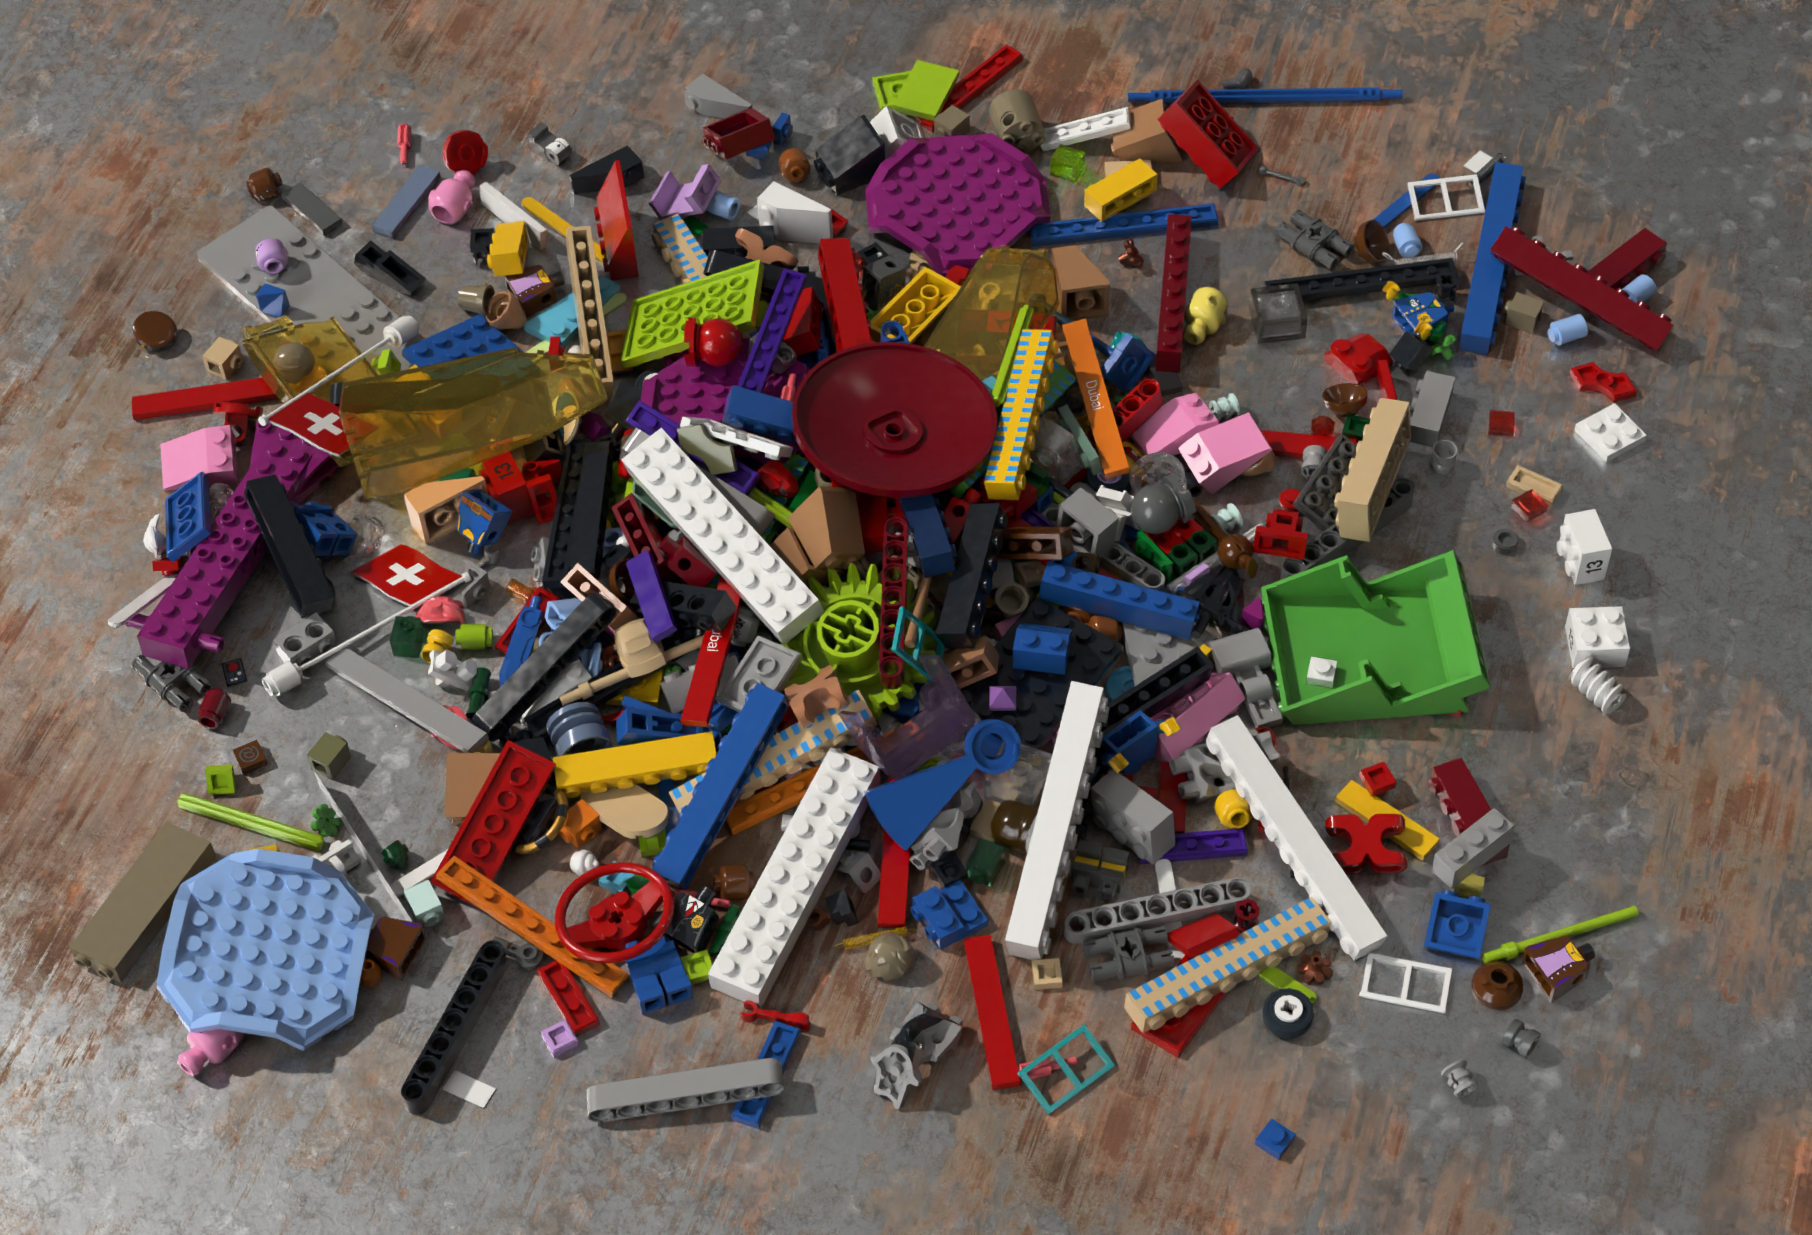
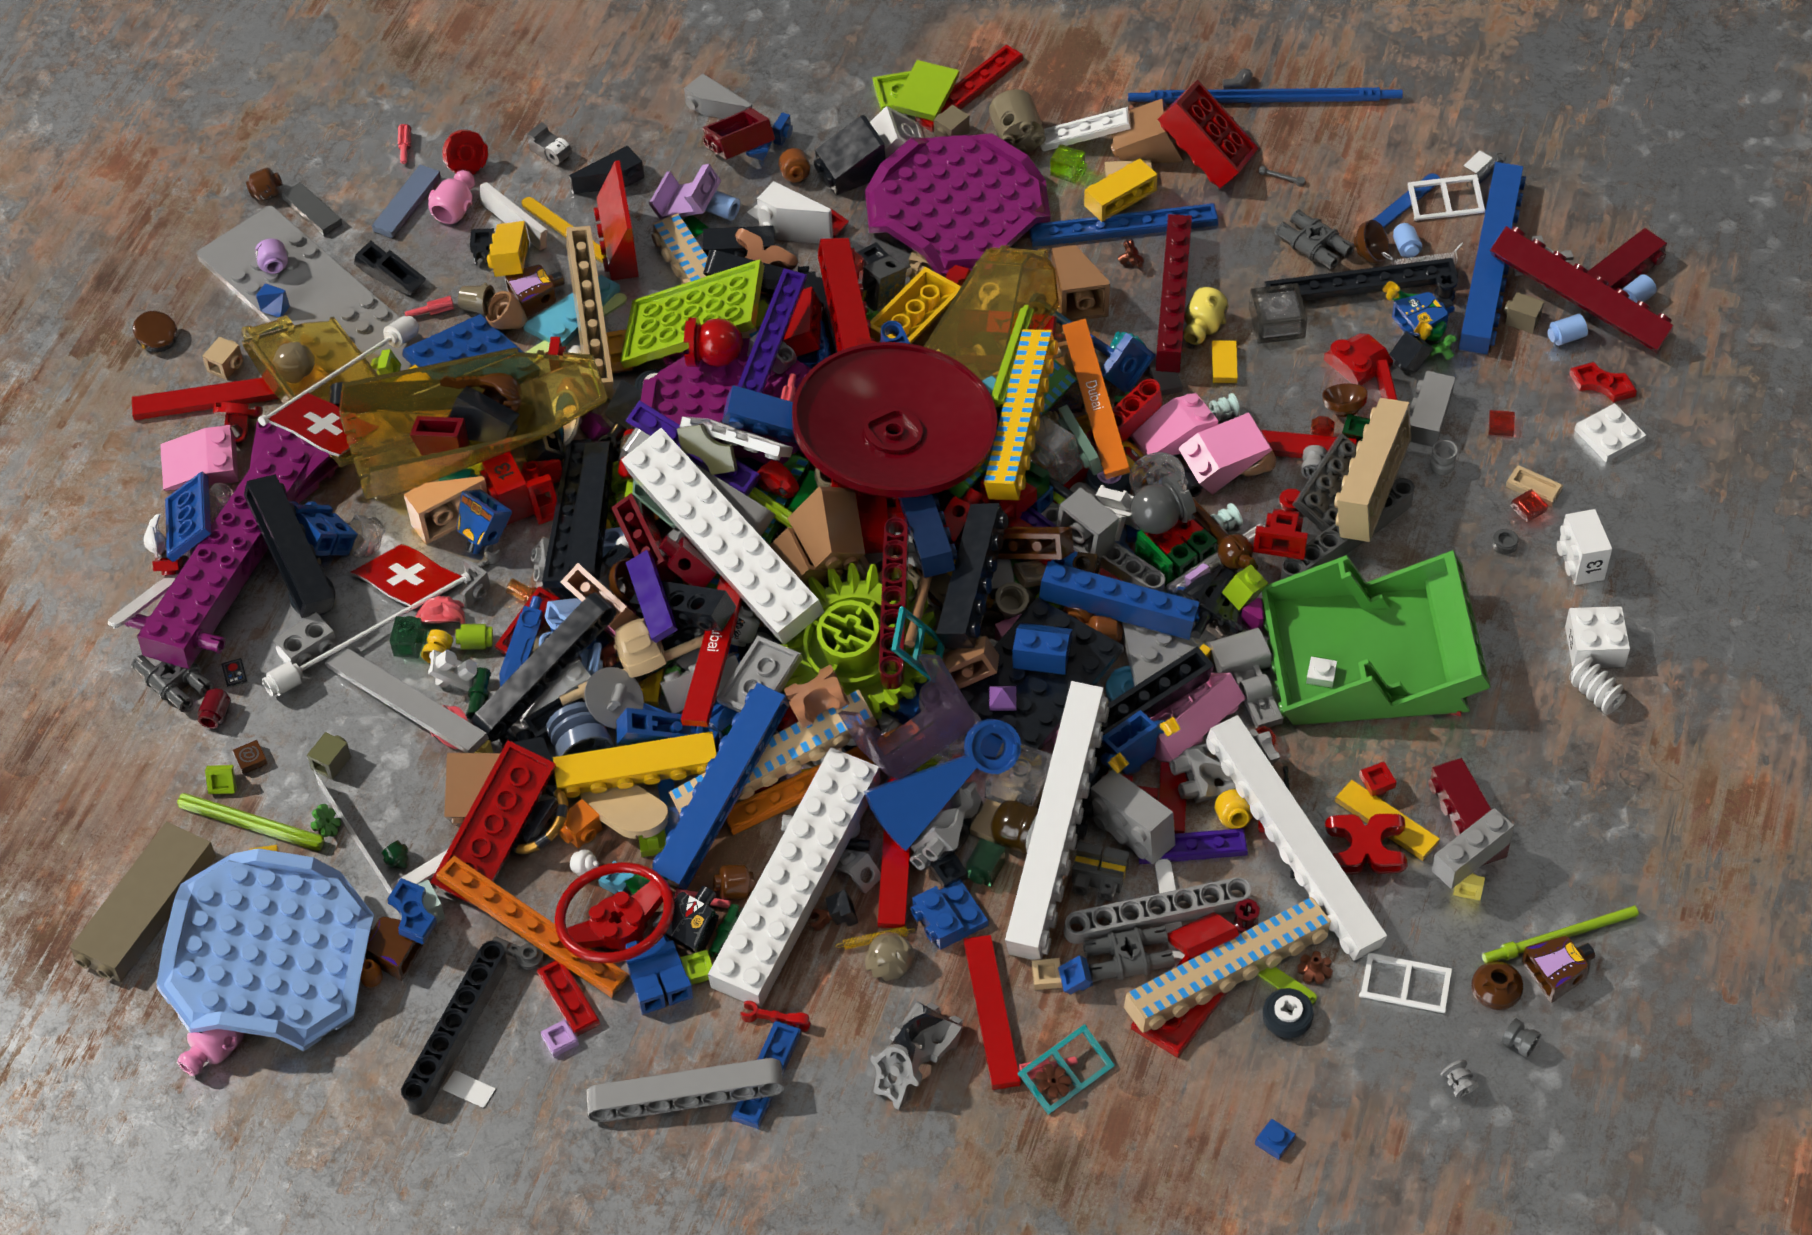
white hips [312,839,361,879] -> none
blue plate [1424,890,1491,960] -> none
none -> blue tile [387,878,437,944]
none -> coral axle [405,296,454,317]
none -> dark red torso [410,416,470,464]
none -> reddish brown hair [440,373,523,417]
none -> black slope [449,386,520,445]
none -> light grey shield [584,667,644,729]
none -> copper plant [1035,1064,1072,1100]
none -> blue tile [1058,955,1093,995]
none -> yellow tile [1212,341,1238,383]
none -> lime brick [1222,565,1268,611]

